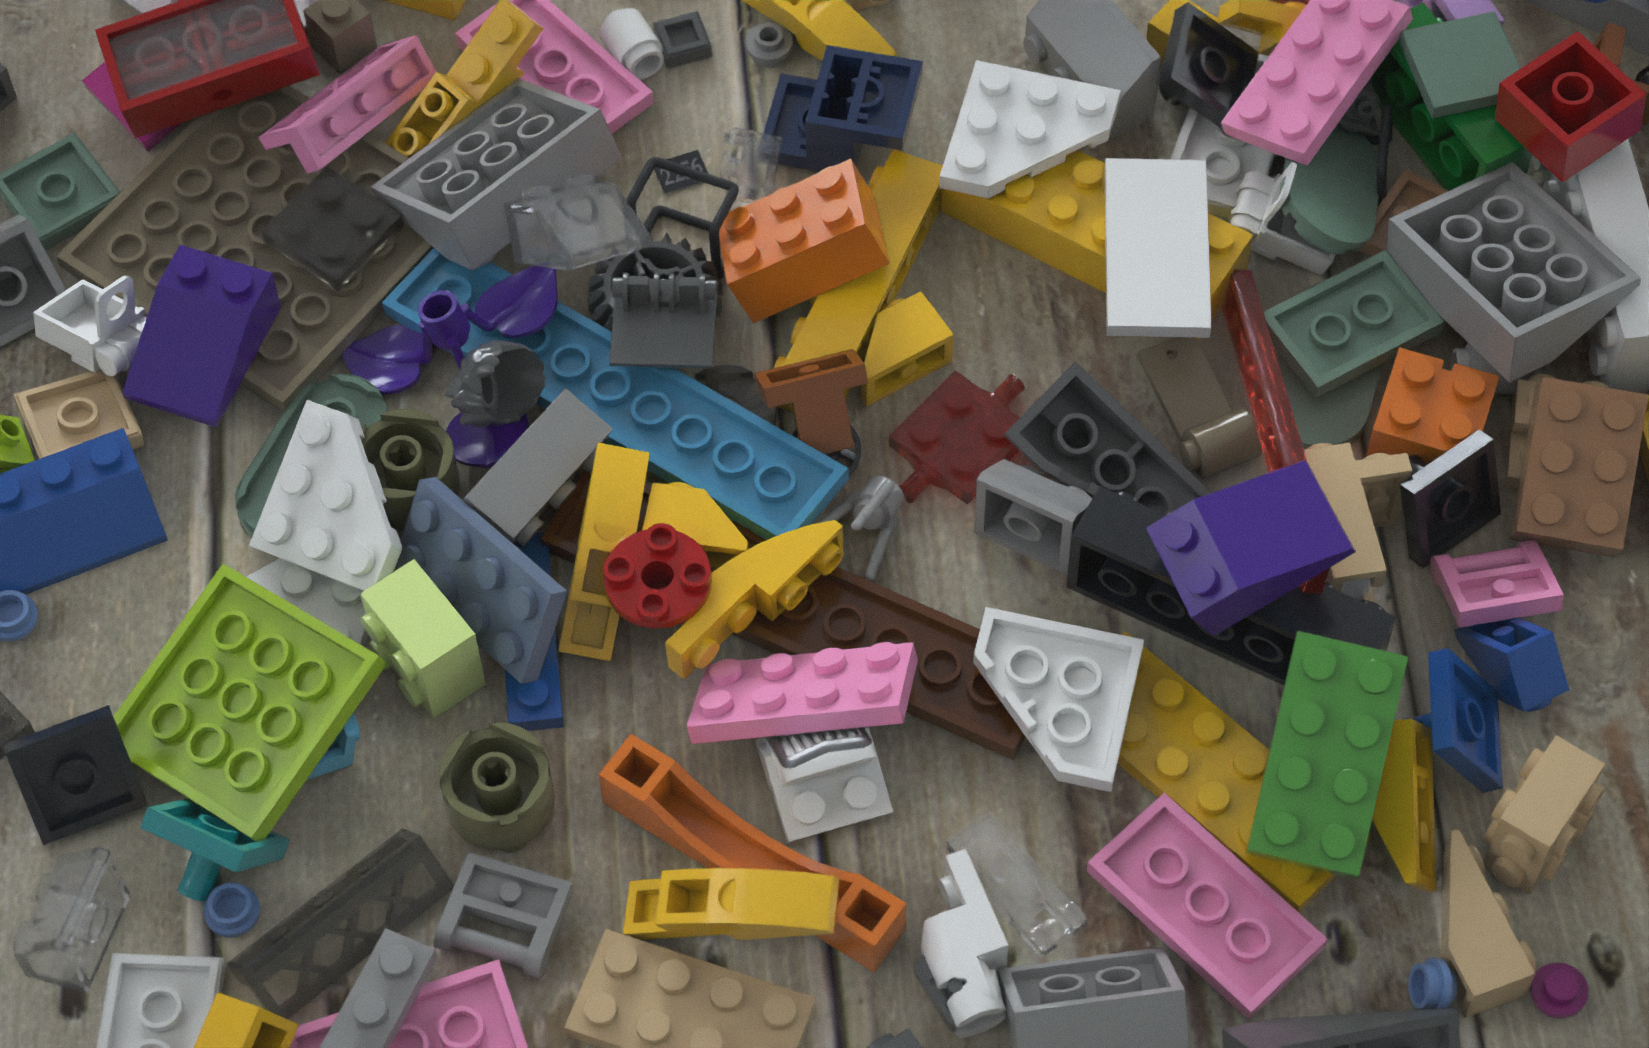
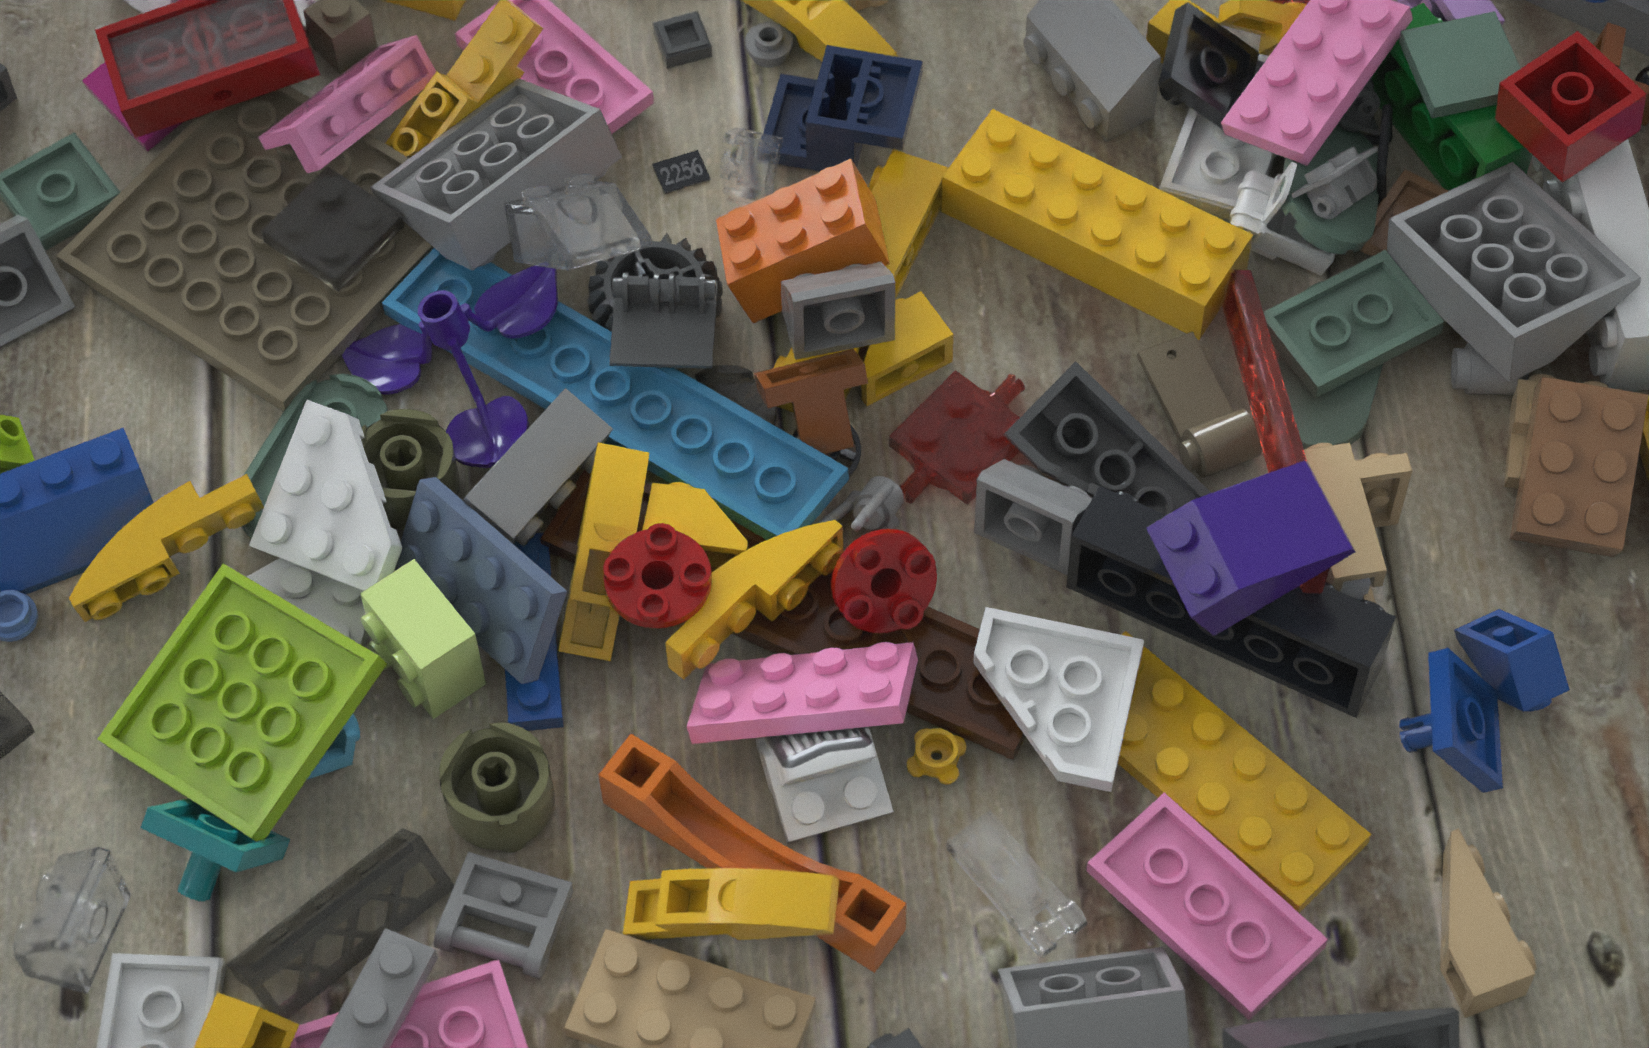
black tile [3,705,148,845] -> none
tan plate [13,369,145,459] -> none
white piece [33,276,147,377] -> none
dark purple slope [122,245,281,428] -> none
medium blue plate [204,883,260,938] -> none
dark grey hair [445,340,546,428] -> none
white brick [599,8,664,80] -> none
black piece [626,157,739,280] -> none
white plate [914,848,1008,1038] -> none
white plate [939,60,1120,198] -> none
white tile [1104,158,1211,338] -> none
bright green brick [1246,631,1409,880] -> none
orange piece [1366,347,1500,464] -> none
yellow slope [1372,718,1437,892] -> none
black tile [1400,430,1501,568] -> none
medium blue plate [1408,958,1457,1009] -> none
bright pink plate [1430,540,1564,628] -> none
tan brick [1482,735,1605,894] -> none
magenta plate [1530,963,1589,1019] -> none
none -> yellow slope [69,474,264,622]
none -> light grey slope [781,262,895,360]
none -> red plate [831,529,937,633]
none -> yellow plate [906,728,966,785]
none -> light grey hinge [1291,146,1378,219]

